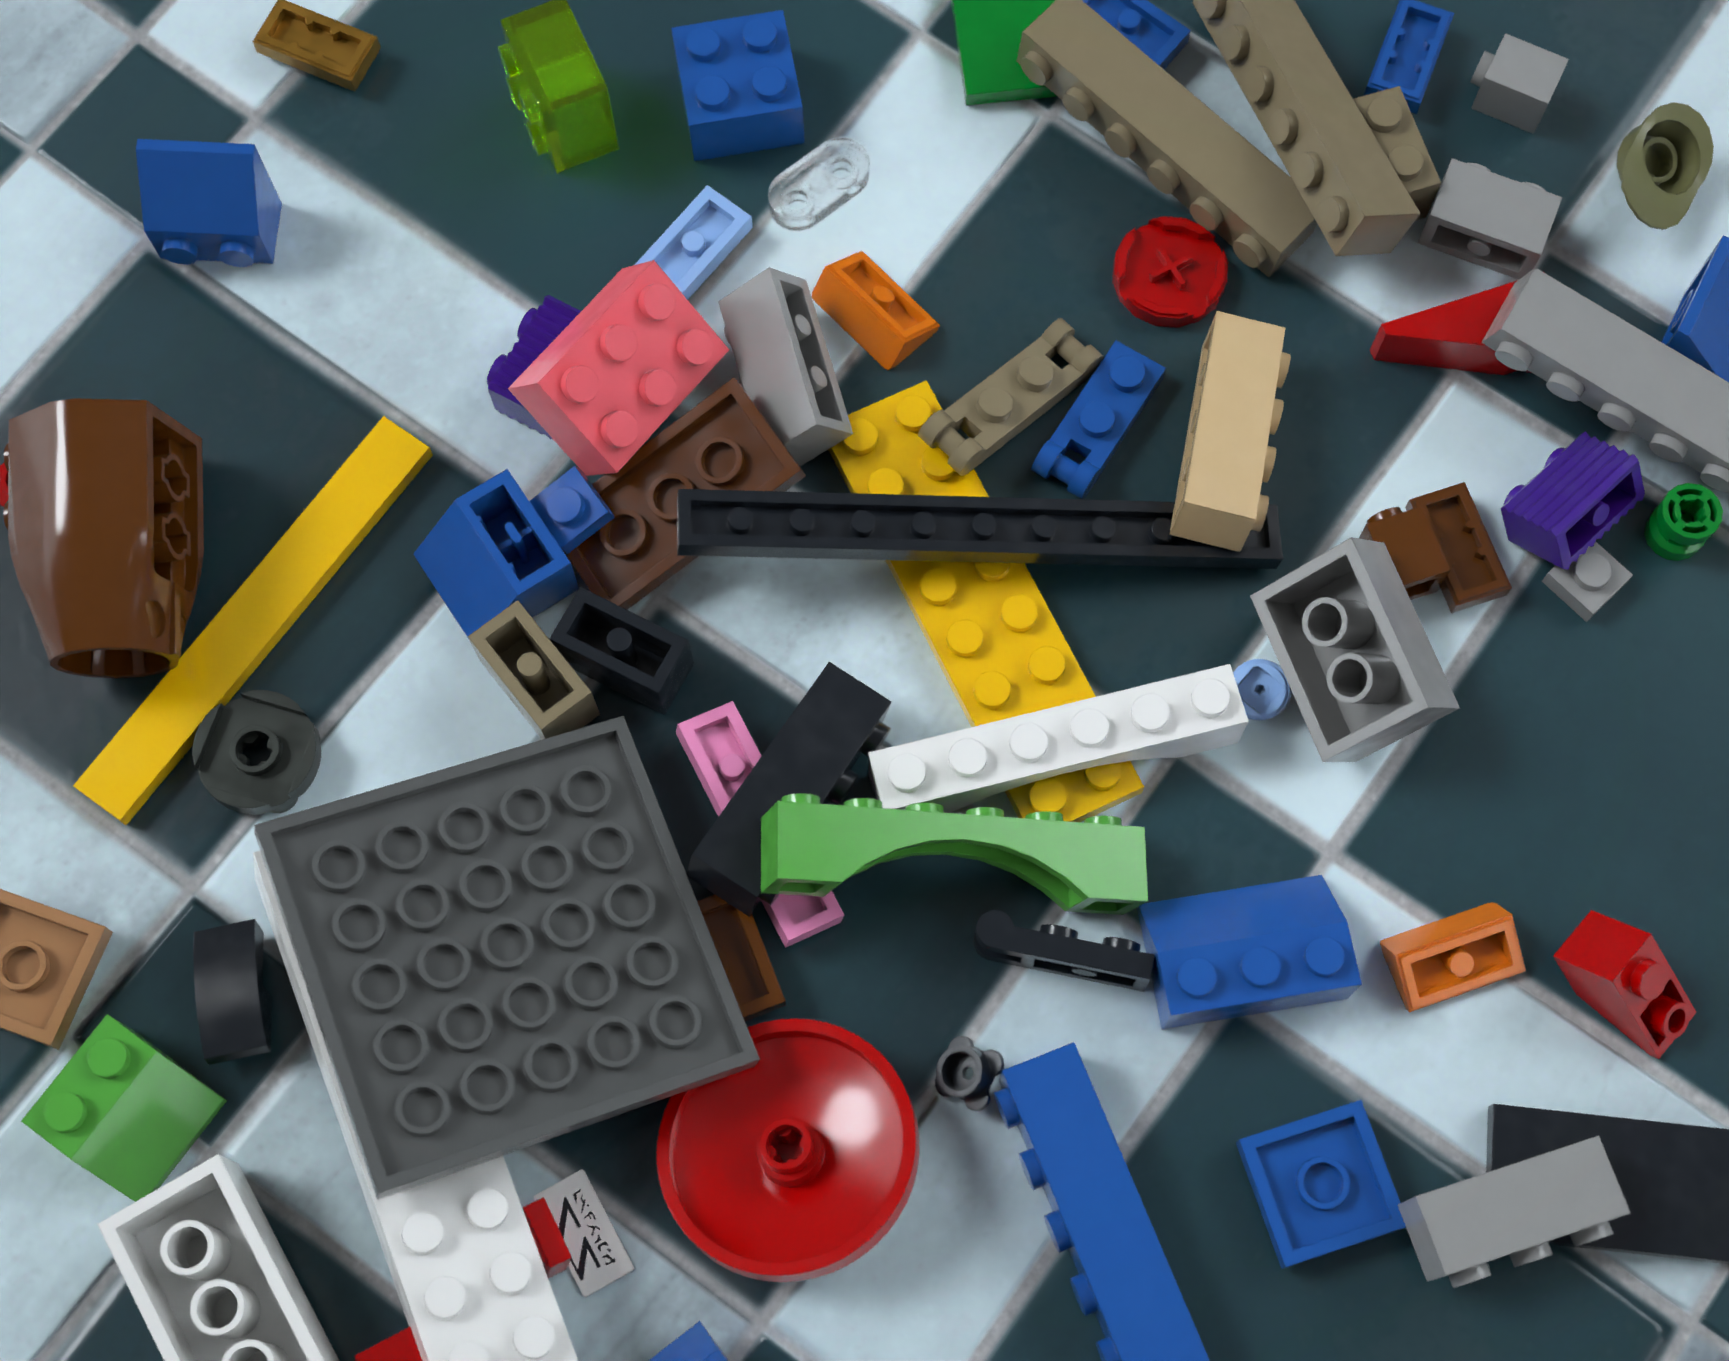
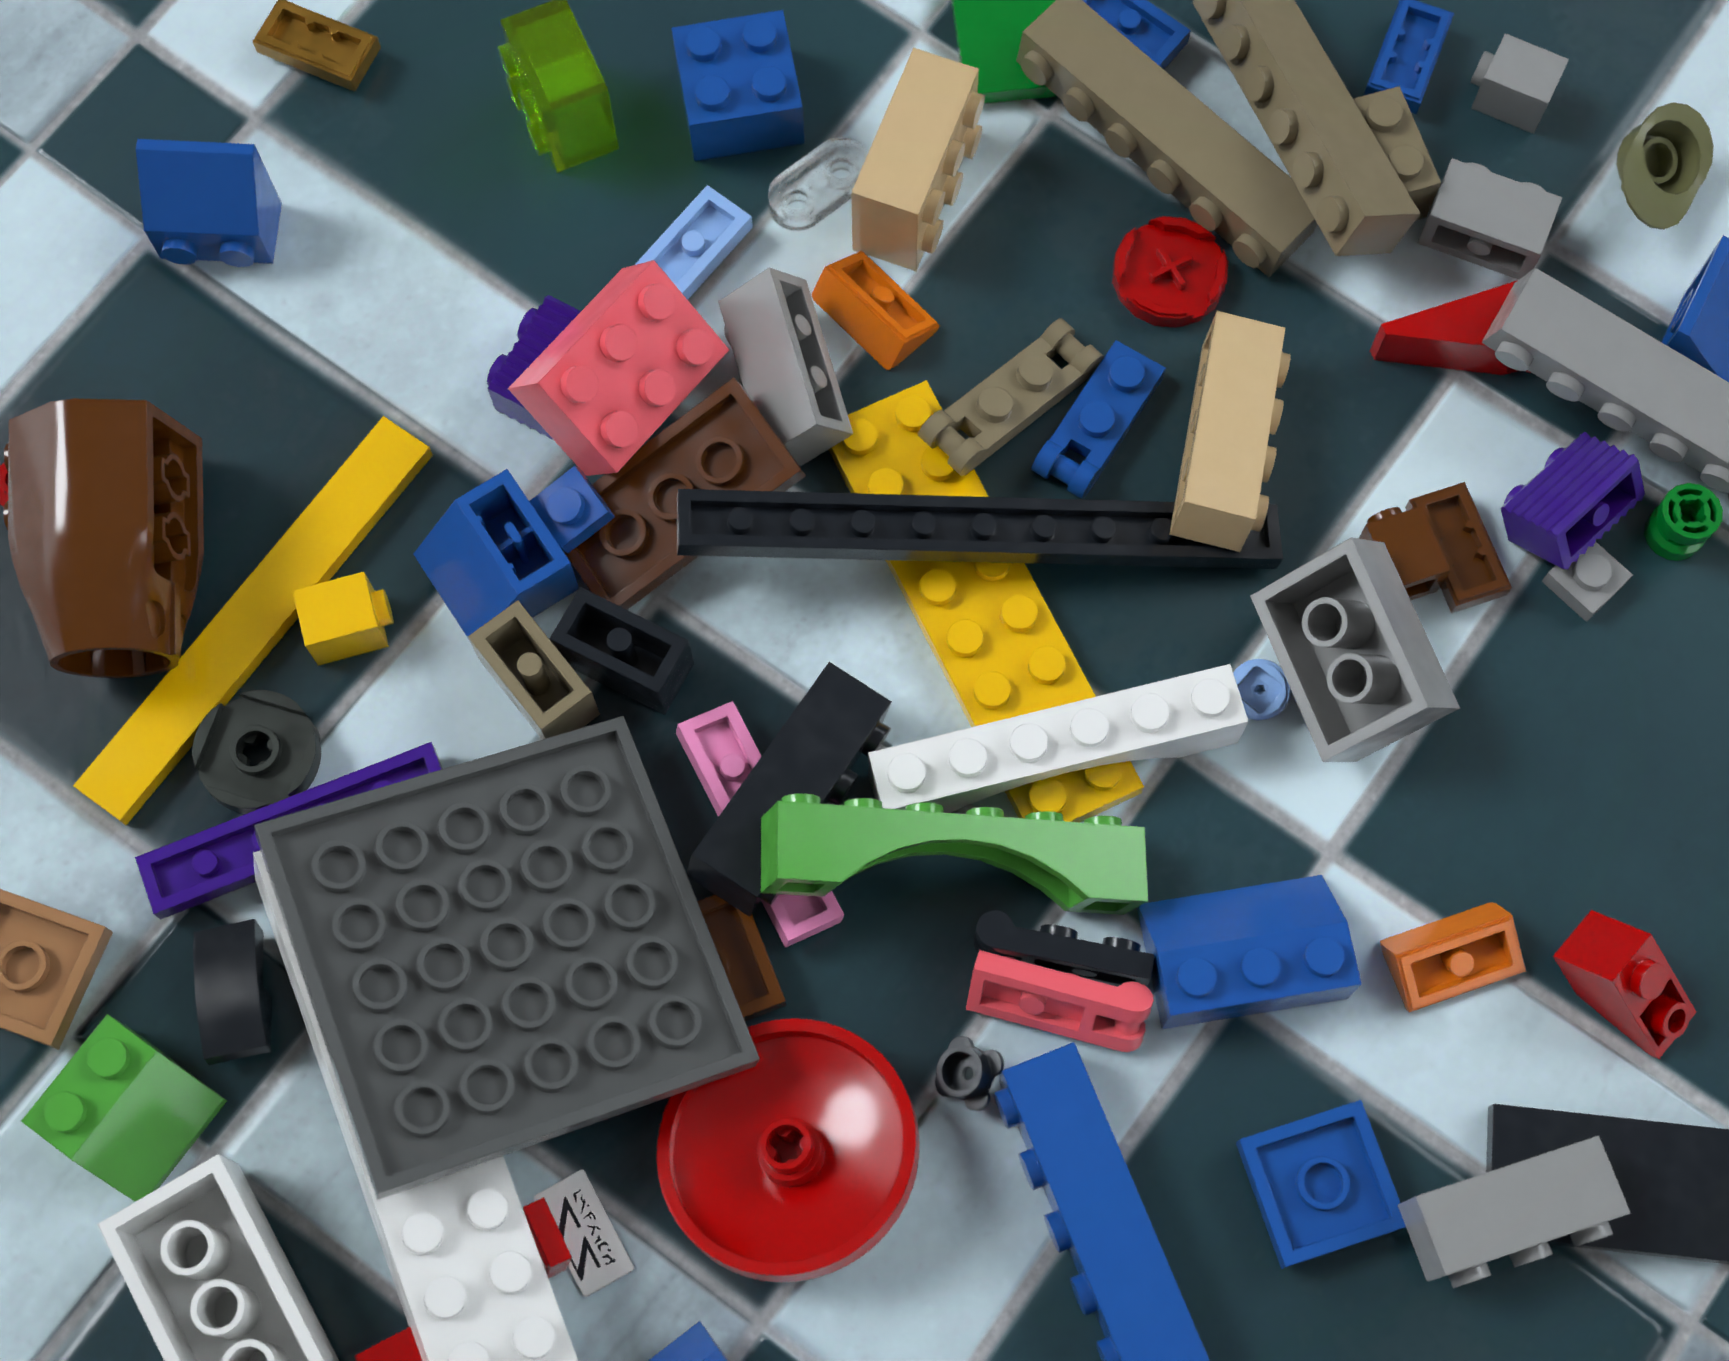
none -> dark purple plate [135,742,443,920]
none -> yellow brick [292,572,394,666]
none -> tan brick [851,48,985,271]
none -> coral plate [965,950,1154,1052]

